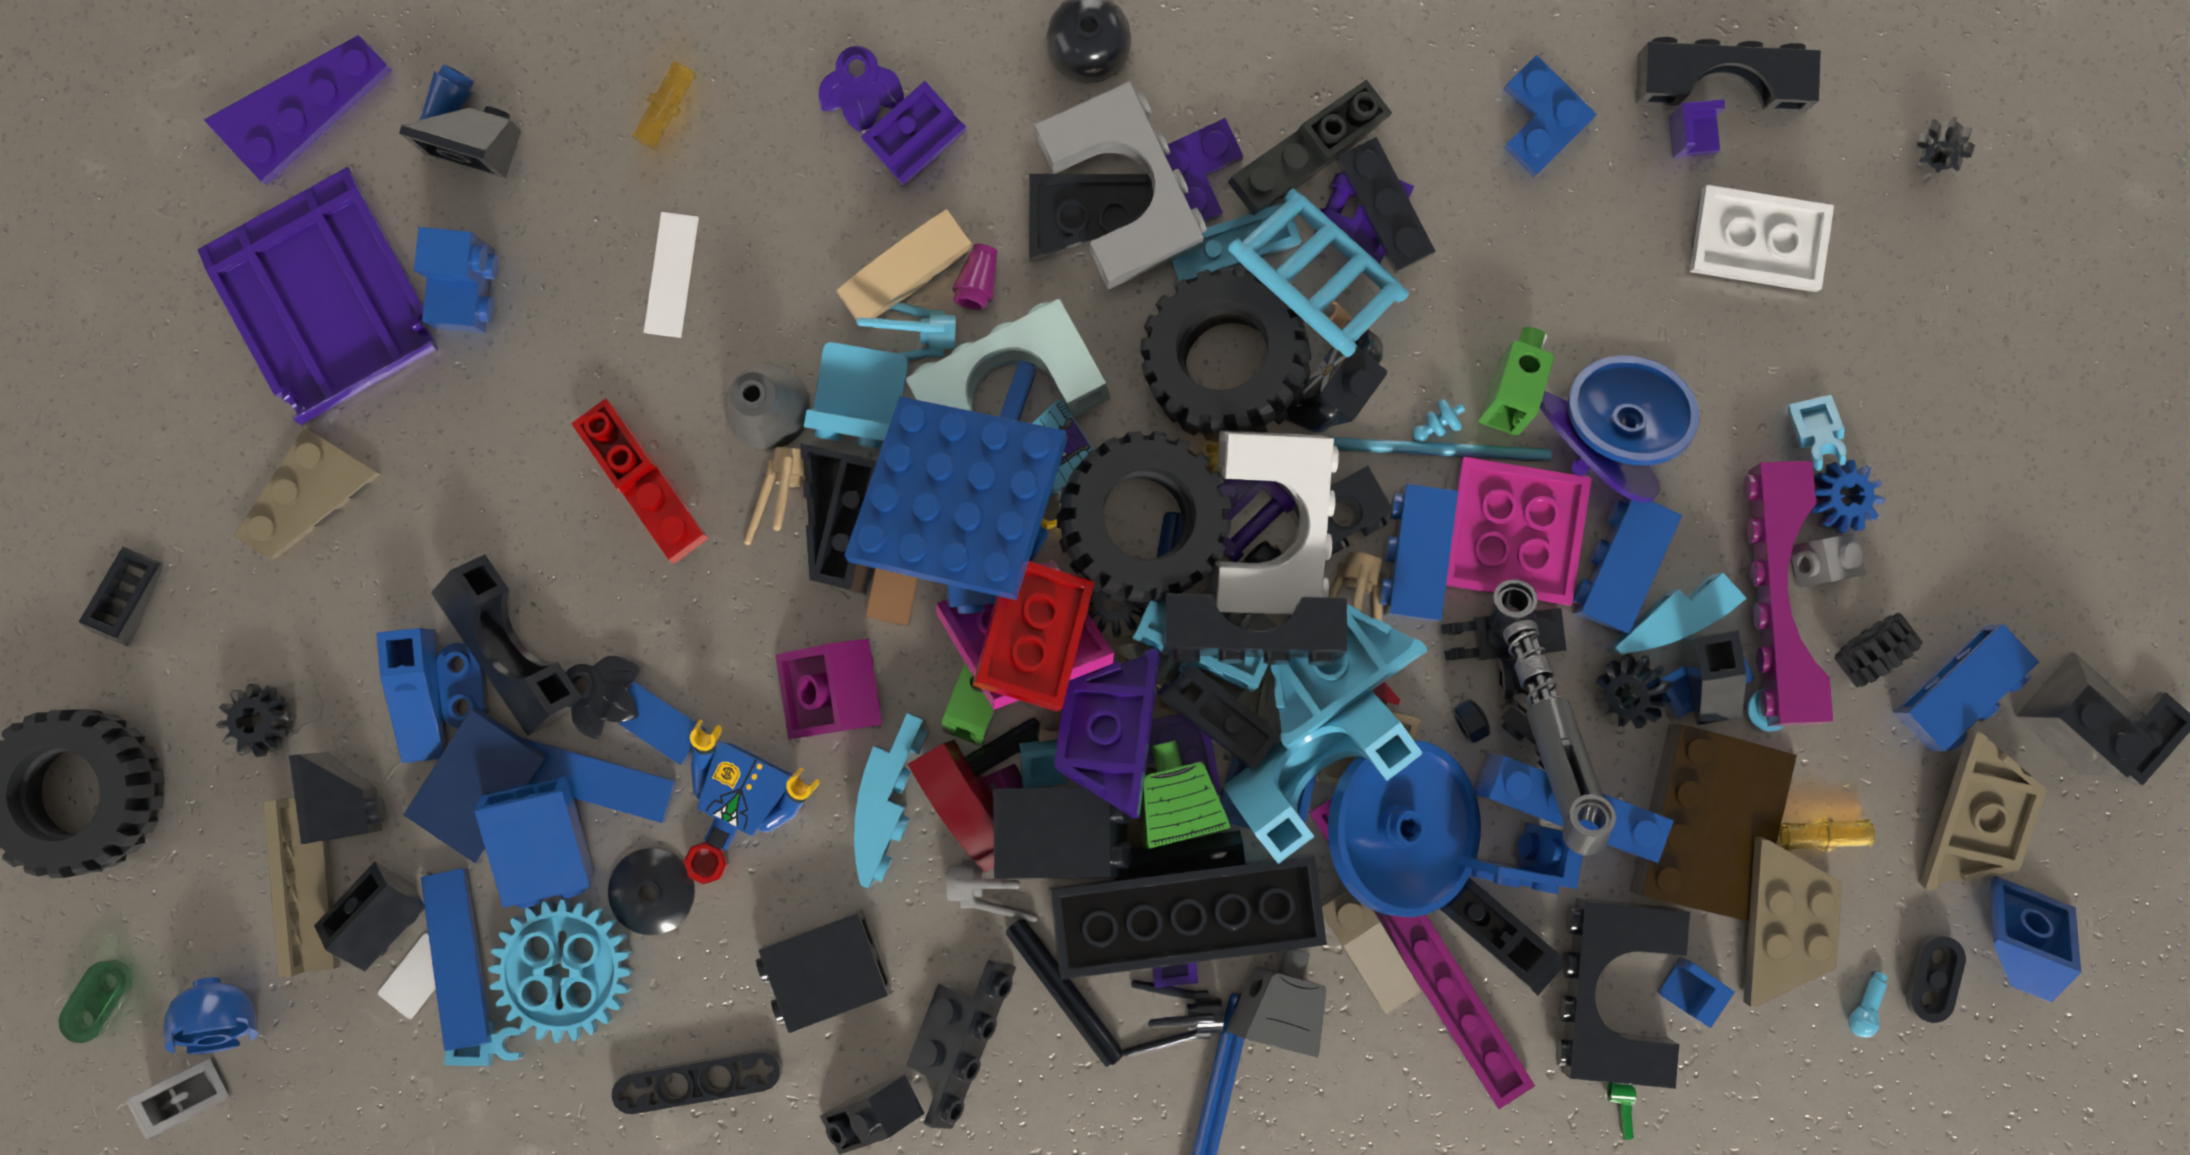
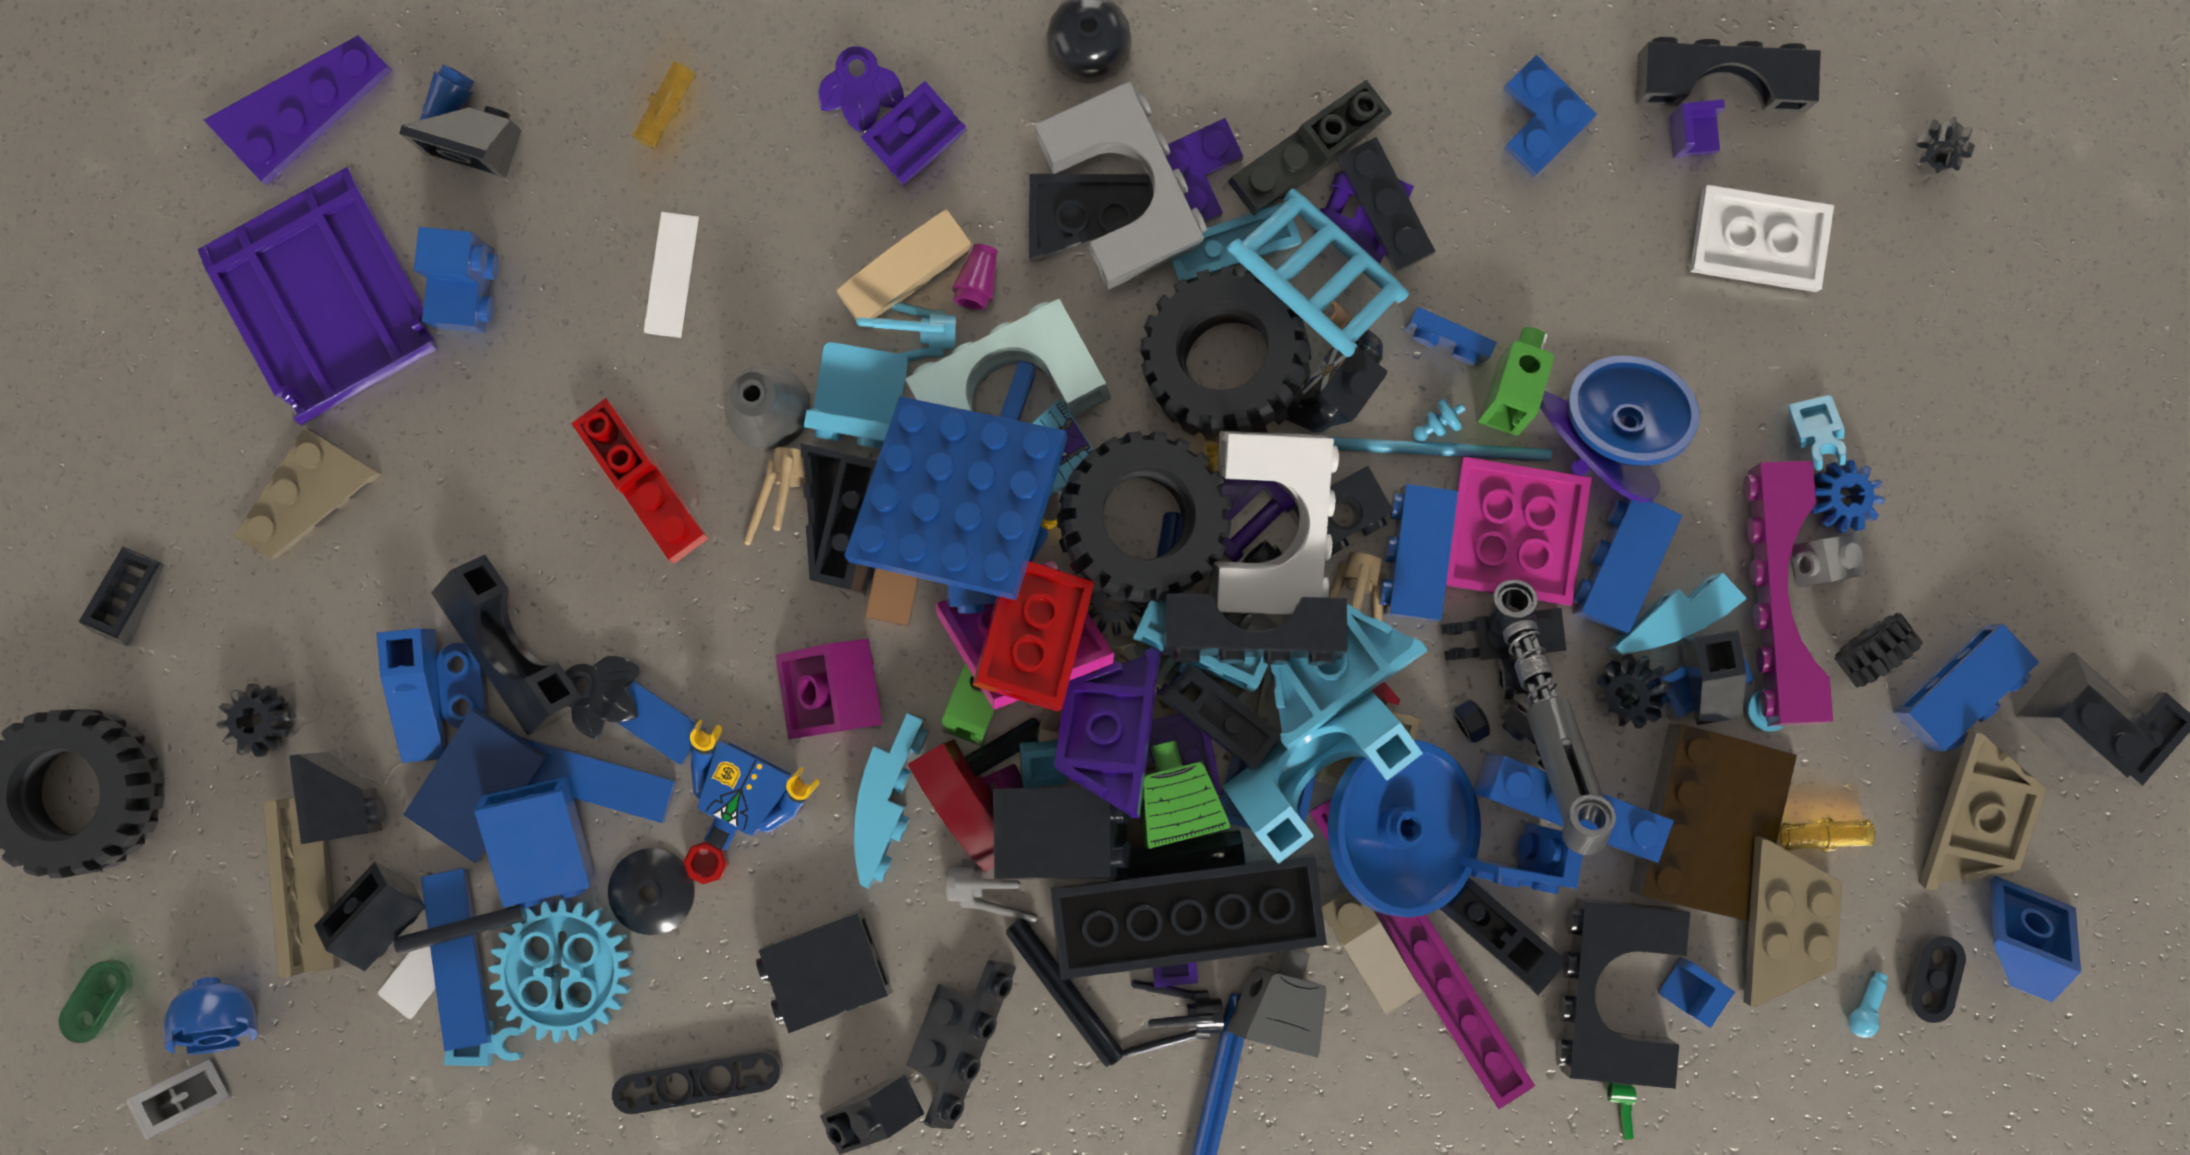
none -> black bar [394,904,527,954]
none -> blue plate [1405,307,1497,365]

